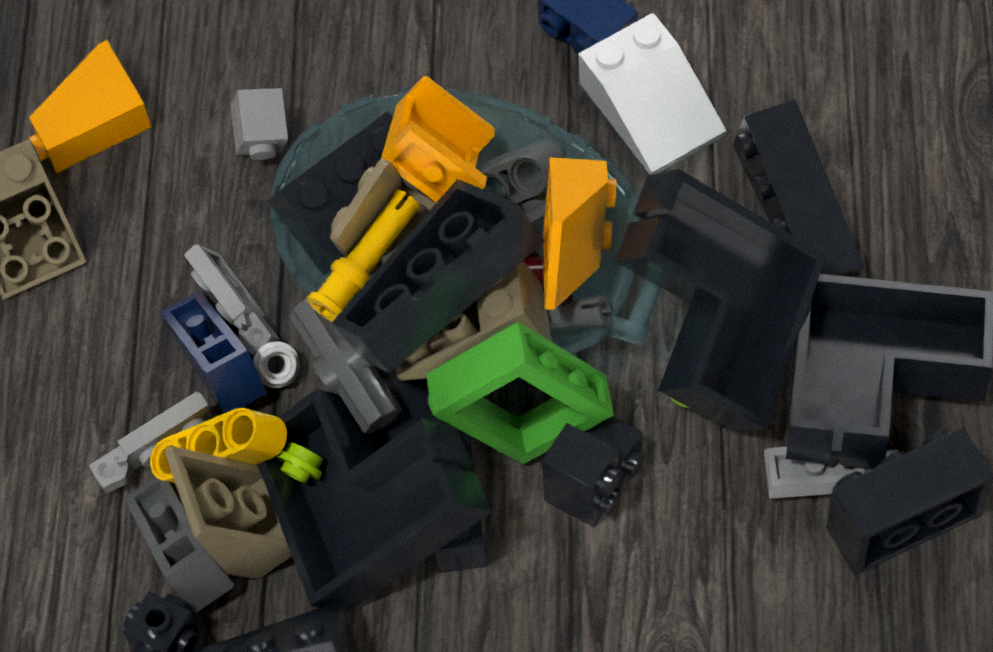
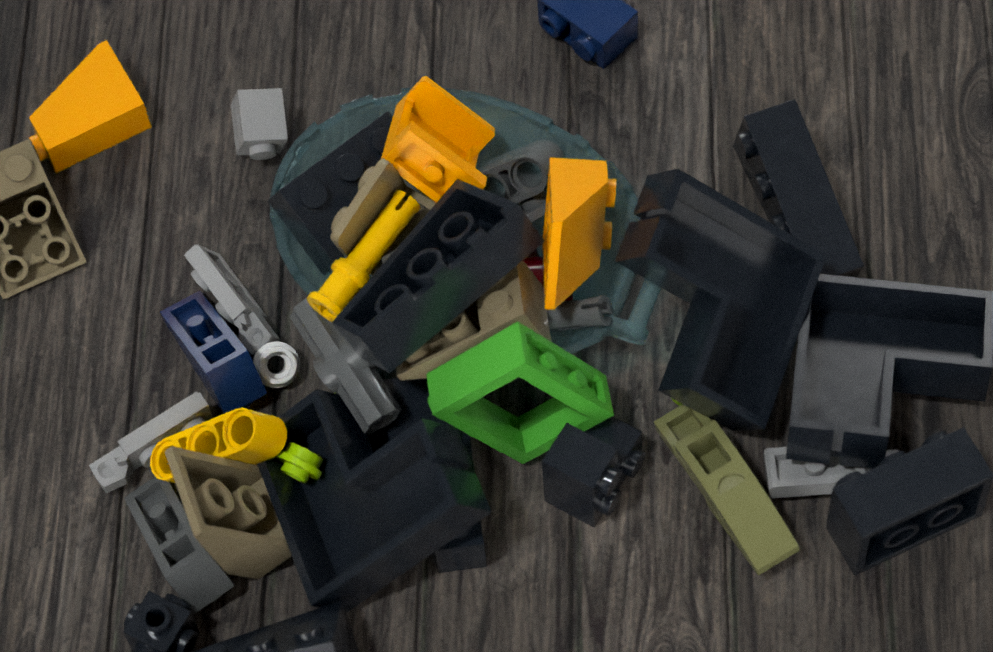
white slope [578,13,727,175] -> none
none -> olive slope [654,404,800,576]

